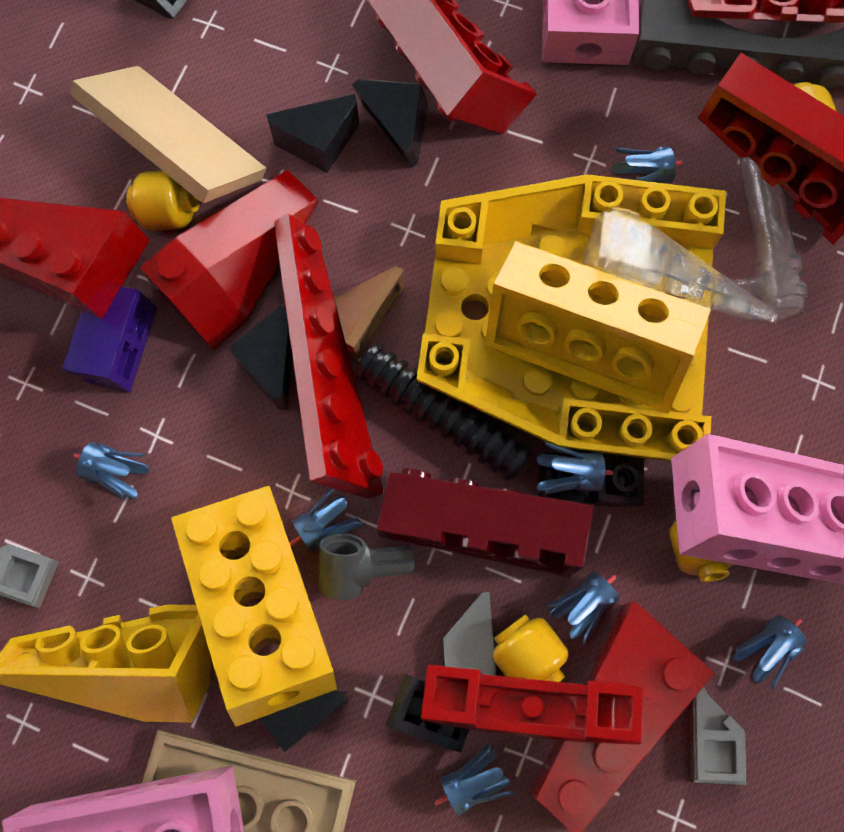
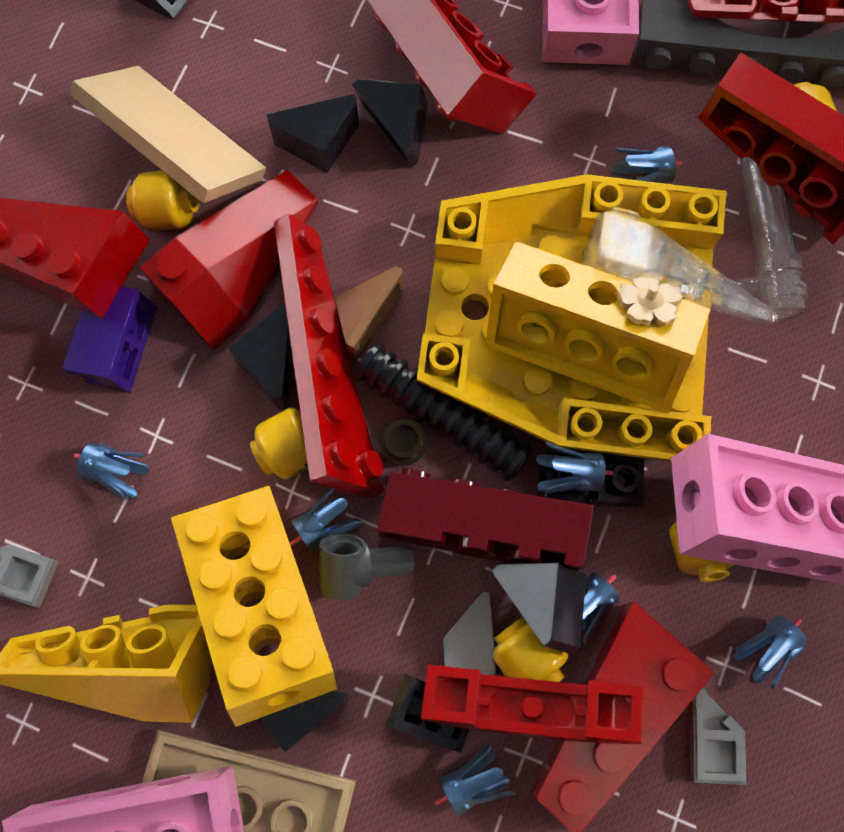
none -> yellow head [250,407,308,480]
none -> dark brown plate [380,418,428,466]
none -> slope [491,563,587,655]
none -> tan plant [616,272,683,326]

